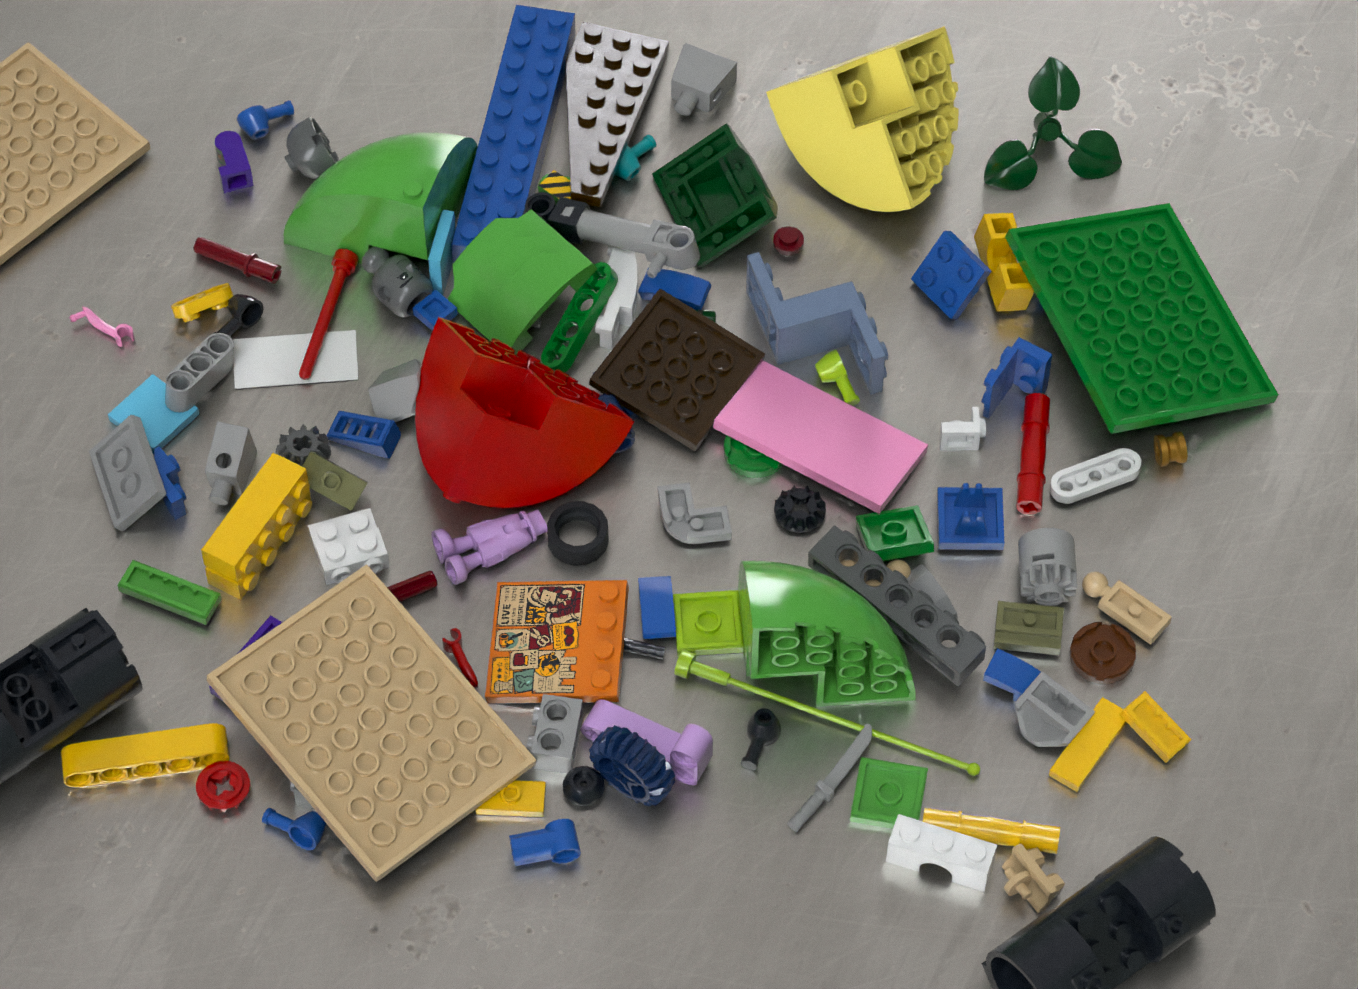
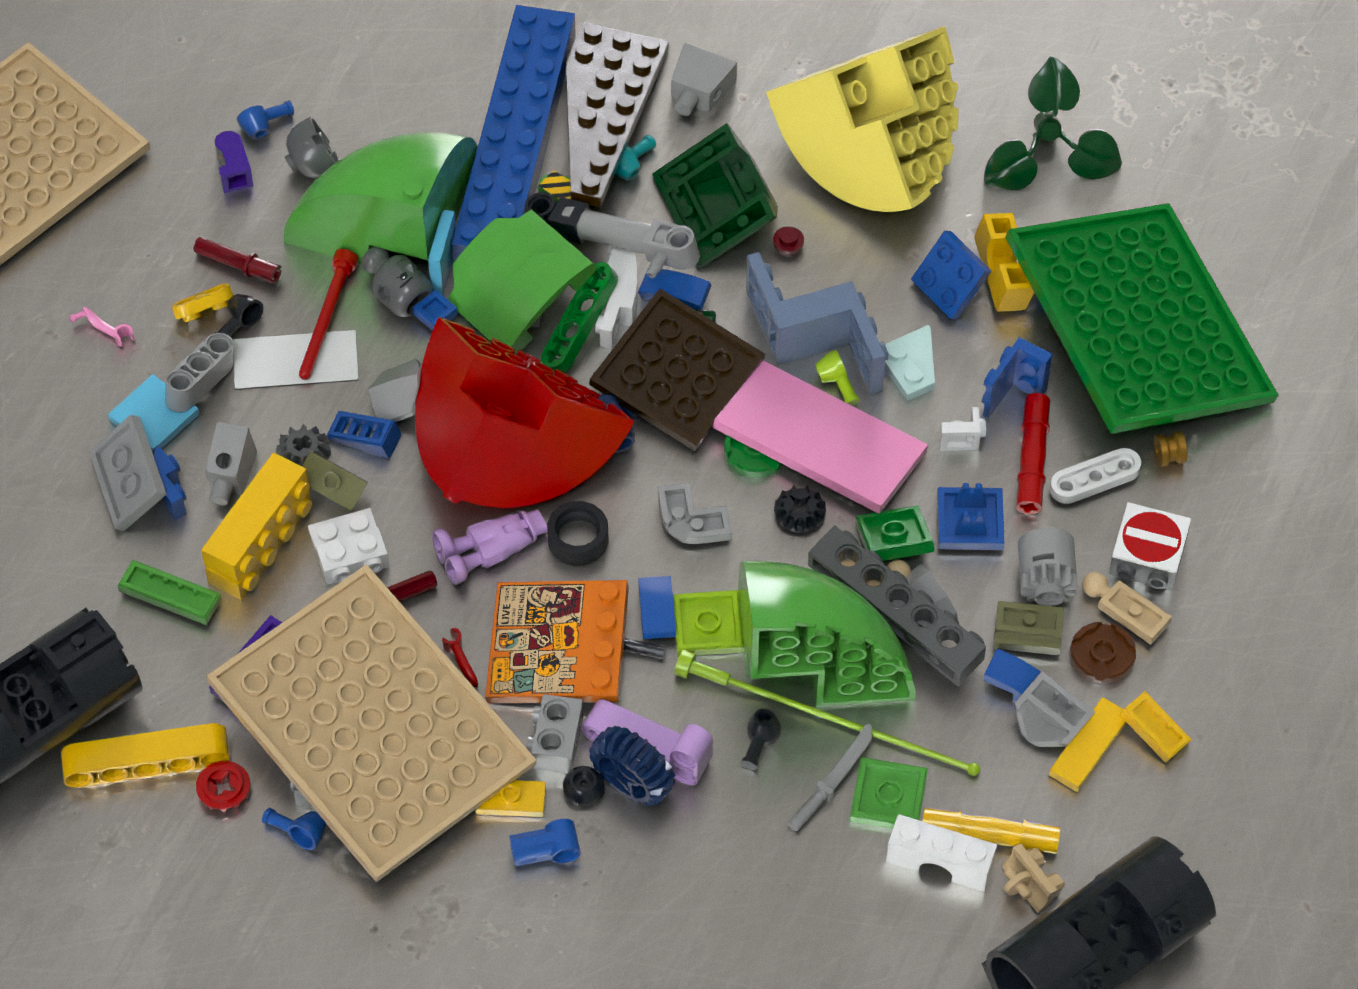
none -> light aqua wing [885,325,935,401]
none -> piece [1109,502,1191,591]

